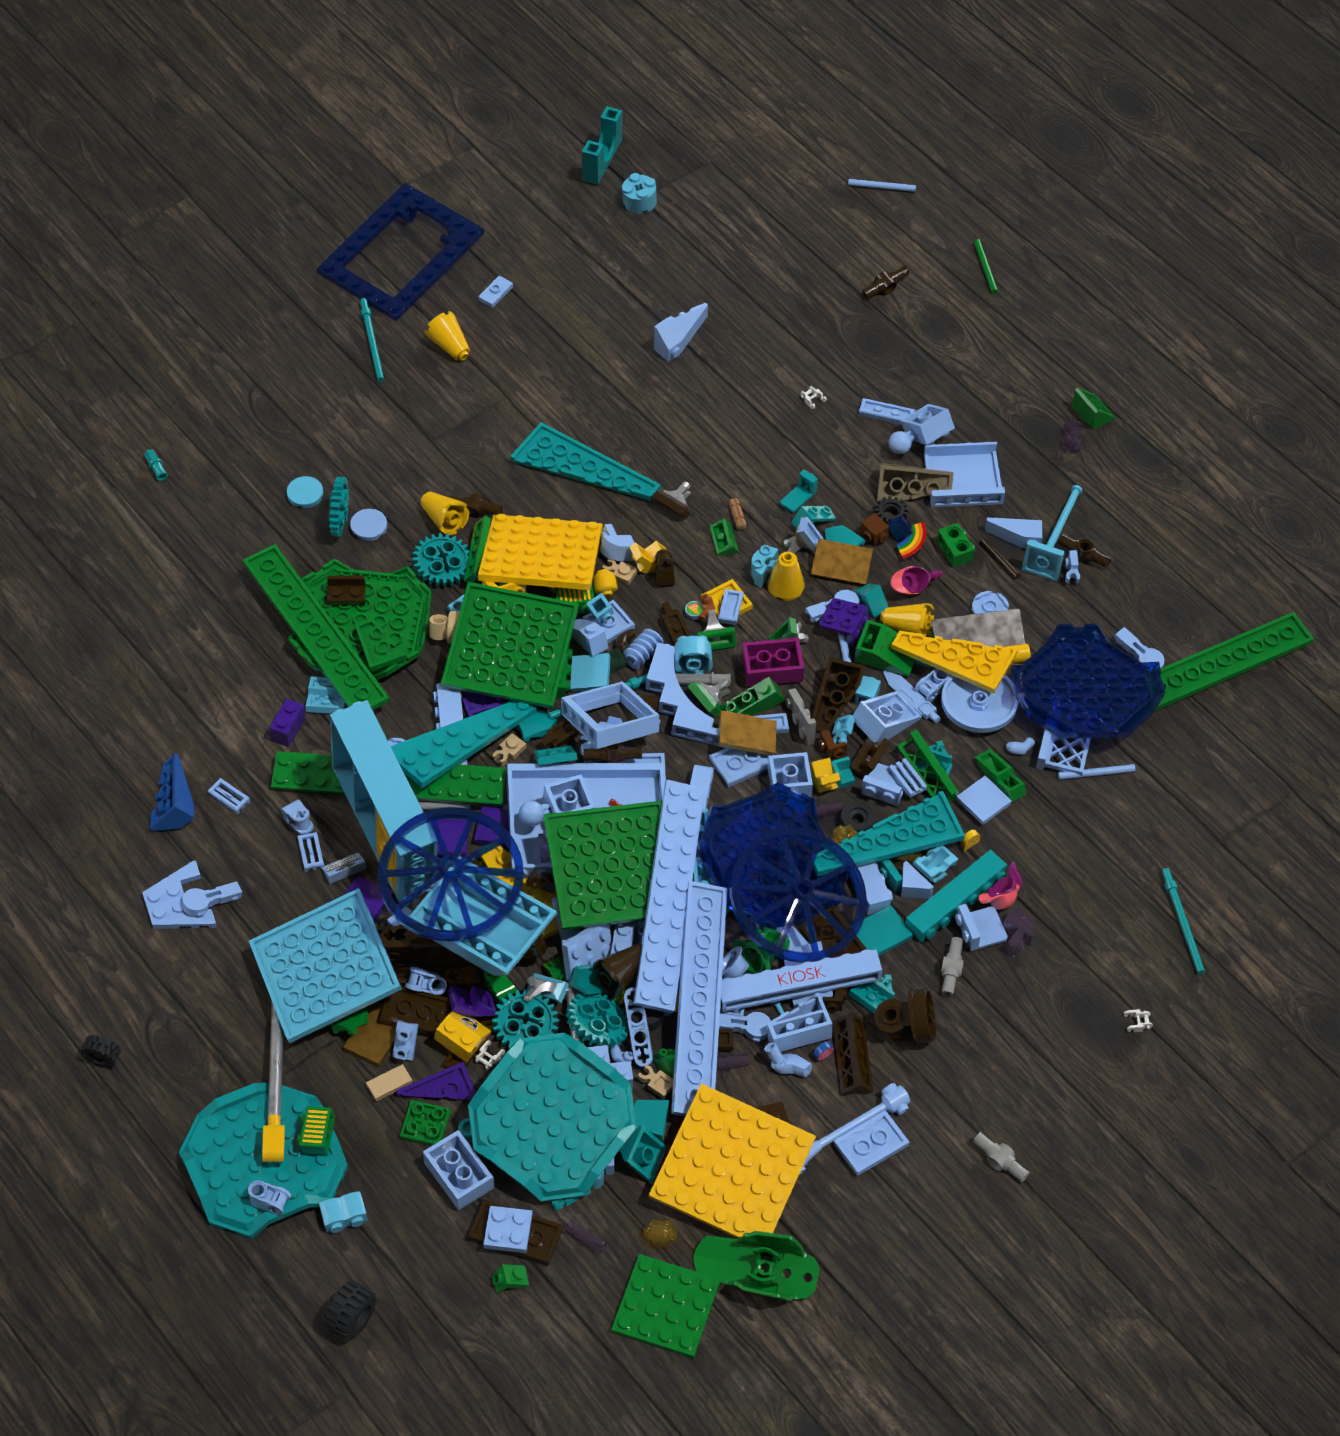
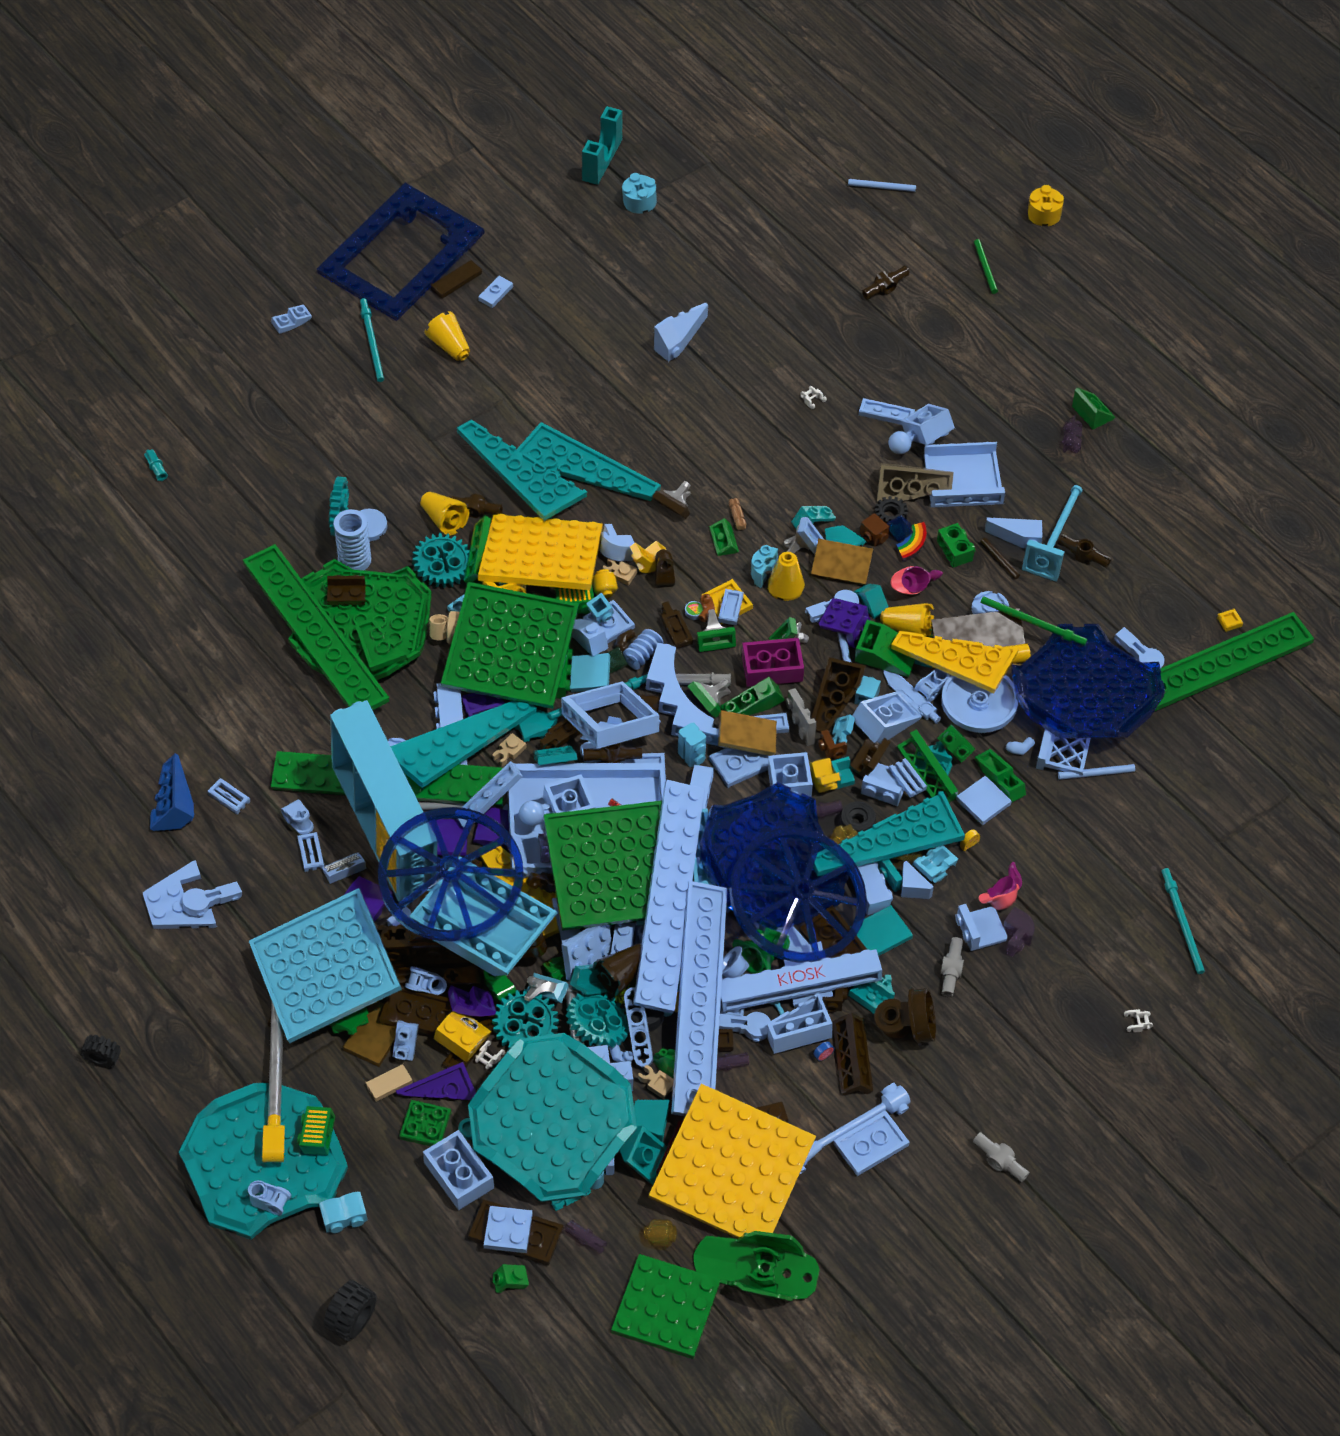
dark purple brick [269,699,306,747] -> none
medium azure tile [287,476,324,509] -> none
medium azure slope [306,676,346,714] -> none
medium azure brick [674,635,713,674] -> none
light blue arm [764,1042,812,1077] -> none
teal bracket [780,470,818,513] -> none
teal brick [905,850,1007,943] -> none
light blue plate [1065,550,1080,584] -> none
none -> light blue slope [271,305,312,334]
none -> light blue piece [334,509,371,570]
none -> dark brown tile [431,260,482,299]
none -> light blue plate [455,761,523,829]
none -> teal wing [457,420,587,521]
none -> medium azure brick [678,723,706,767]
none -> green hips [937,724,976,763]
none -> green bar [980,596,1088,646]
none -> yellow brick [1028,185,1064,226]
none -> yellow tile [1217,609,1243,632]

